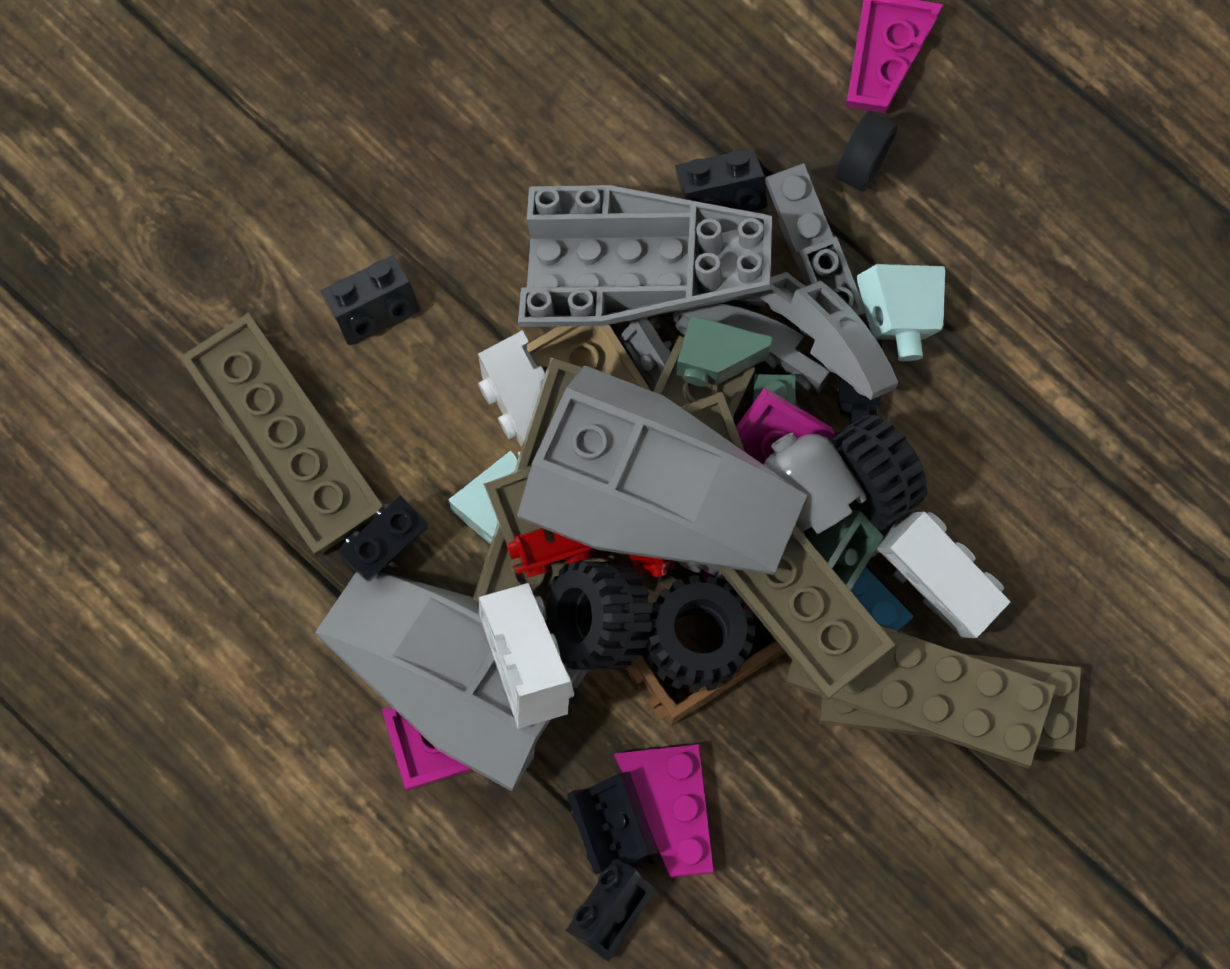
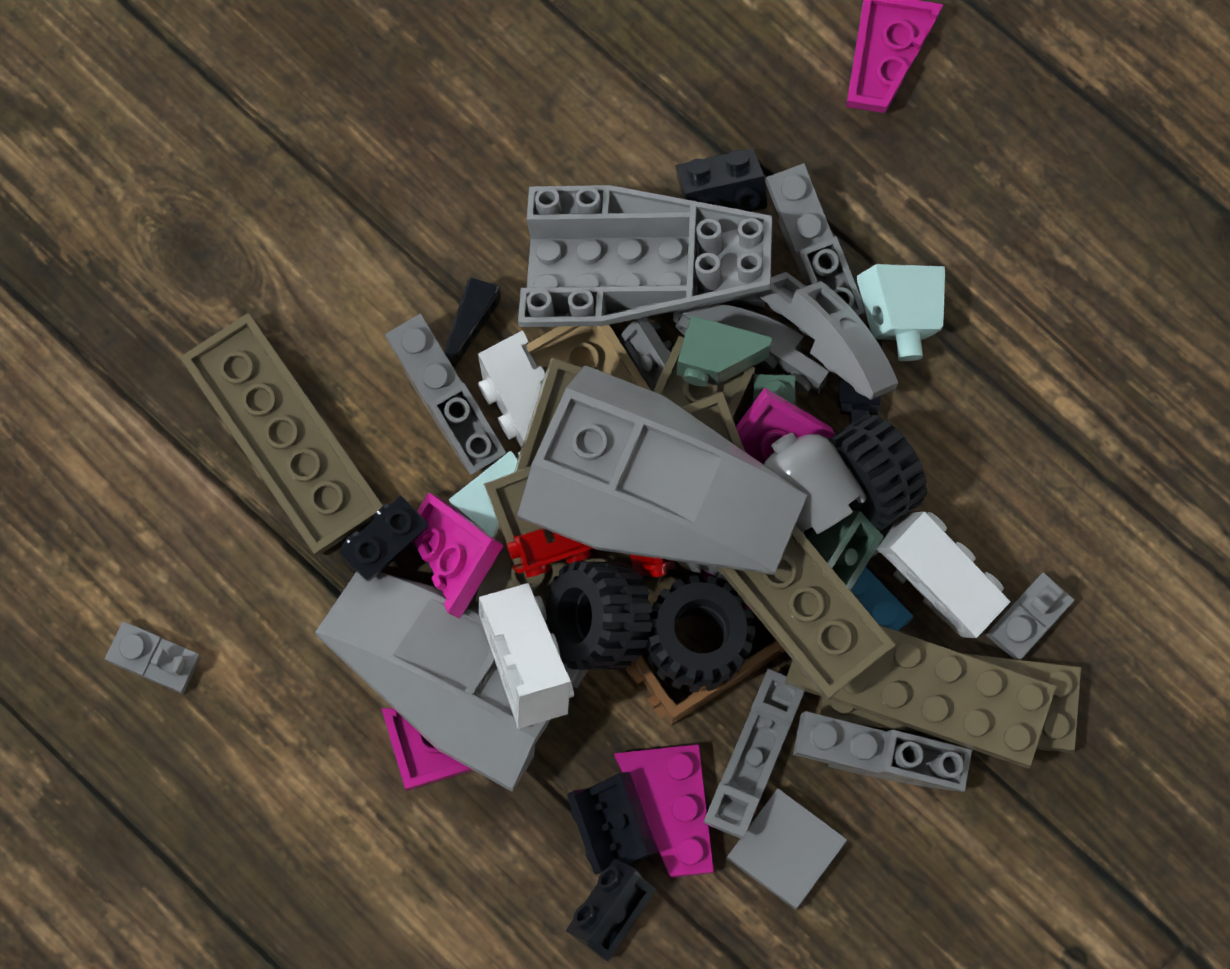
black bracket [320,255,421,345] -> none
black tyre [835,110,898,192] -> none
none -> light grey plate [105,621,201,695]
none -> light grey slope [385,313,507,475]
none -> dark pink wing [414,492,504,619]
none -> black slope [444,277,501,367]
none -> light grey slope [703,669,805,840]
none -> light grey tile [726,789,847,910]
none -> light grey slope [793,711,972,792]
none -> light grey plate [986,573,1074,660]

